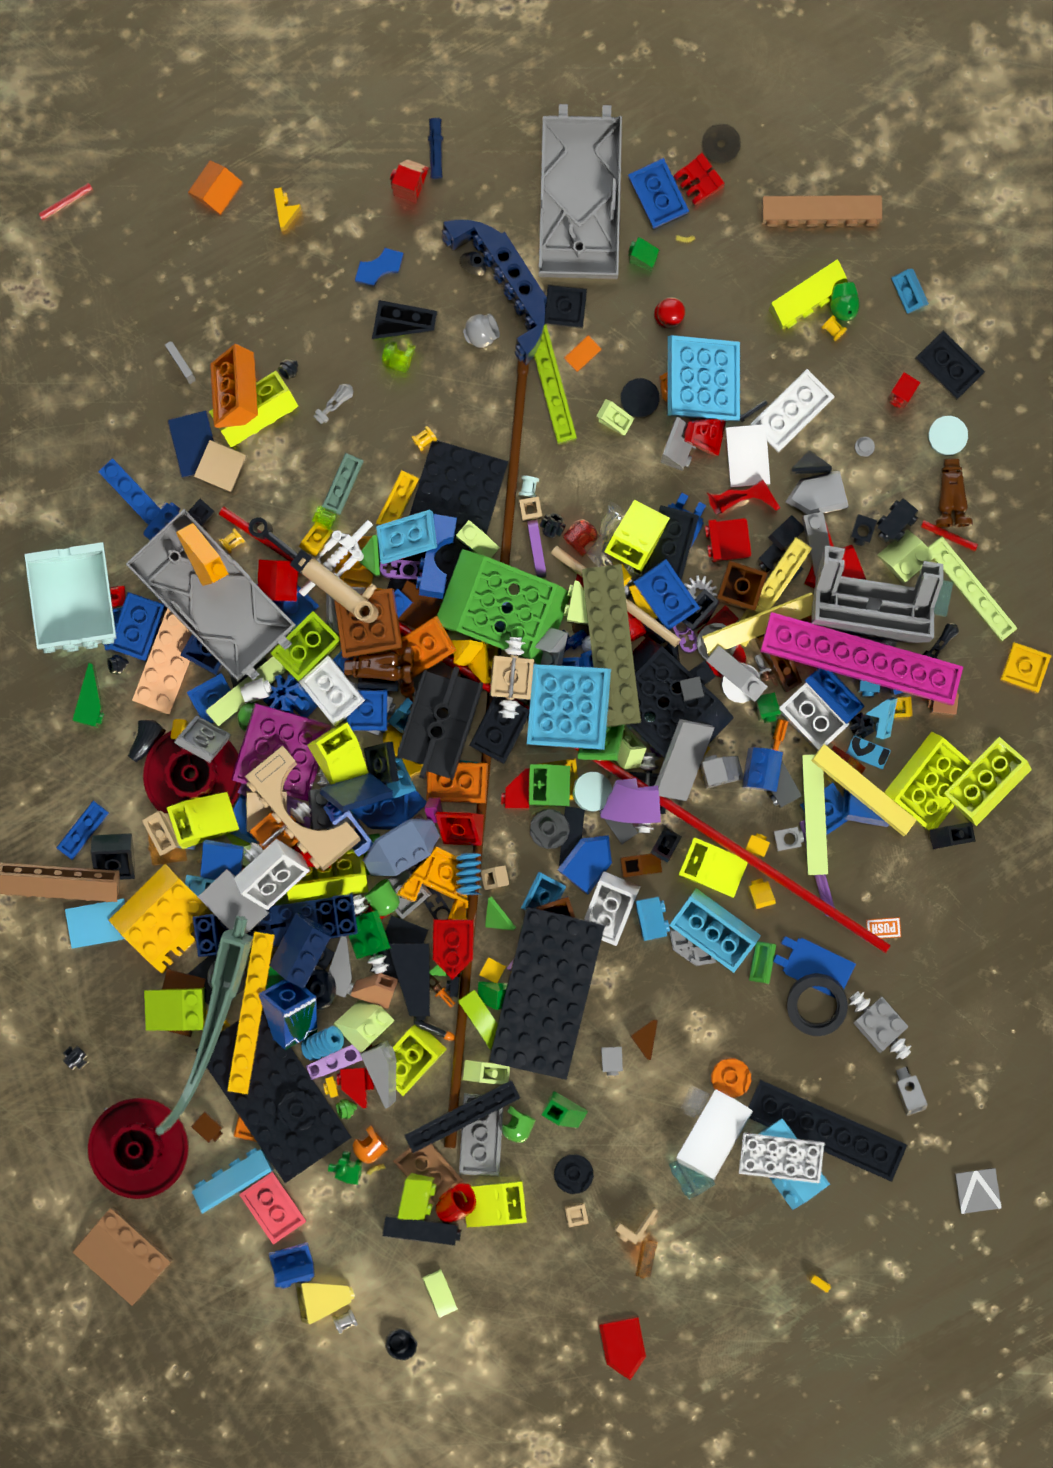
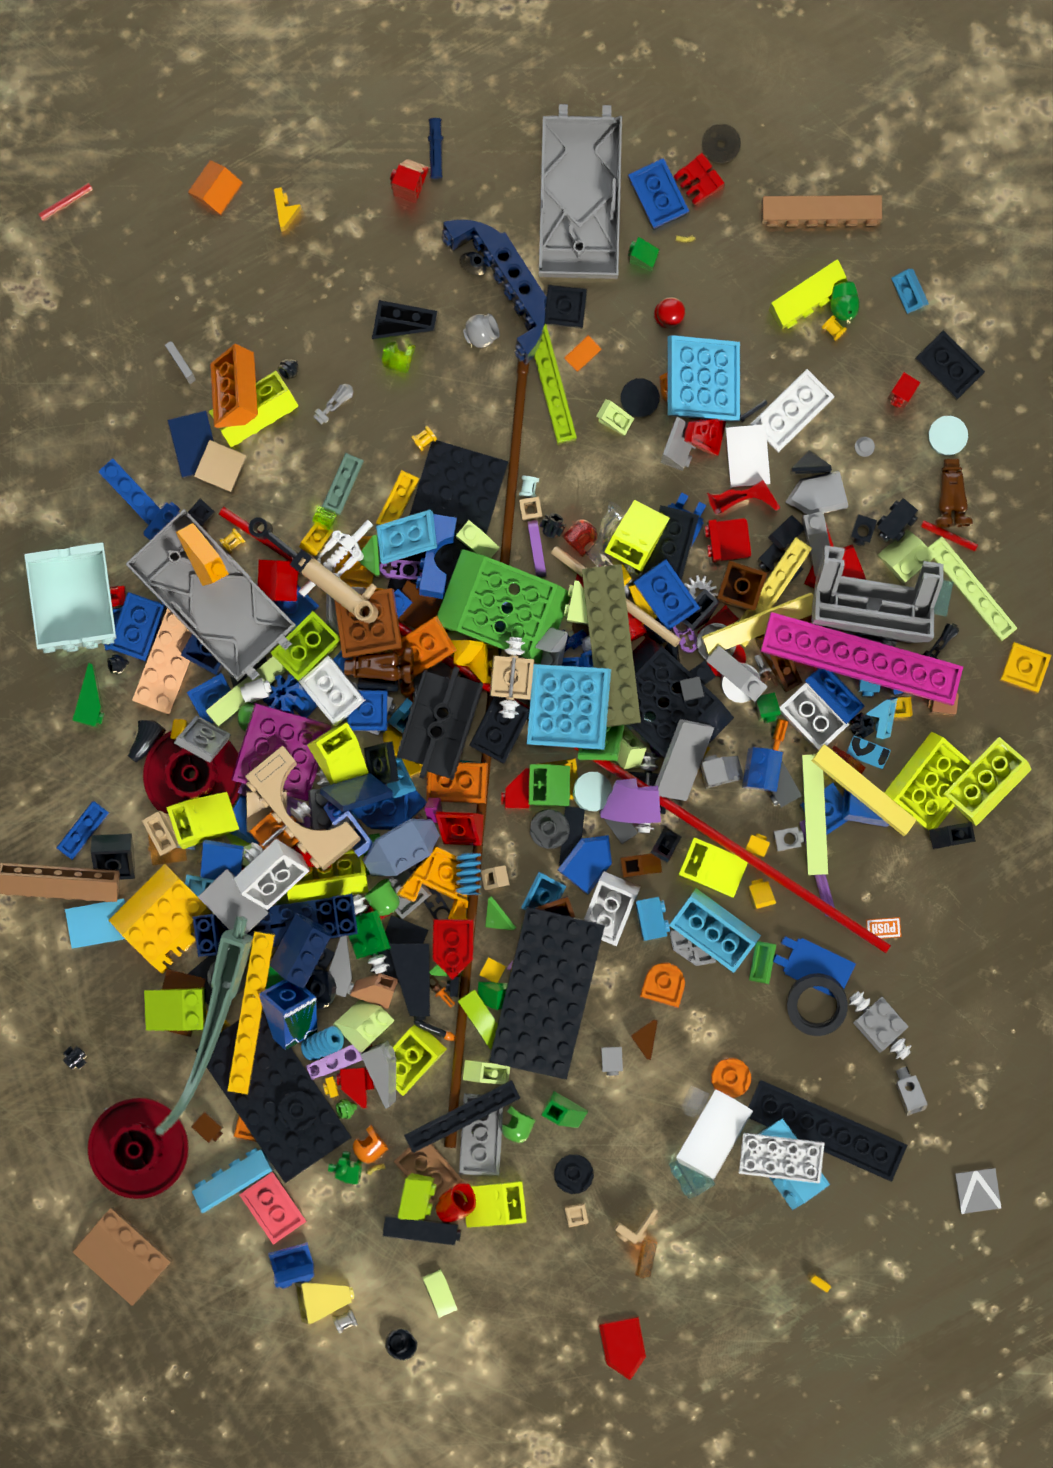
blue tile [355,248,404,286] -> none
none -> orange tile [640,963,685,1008]

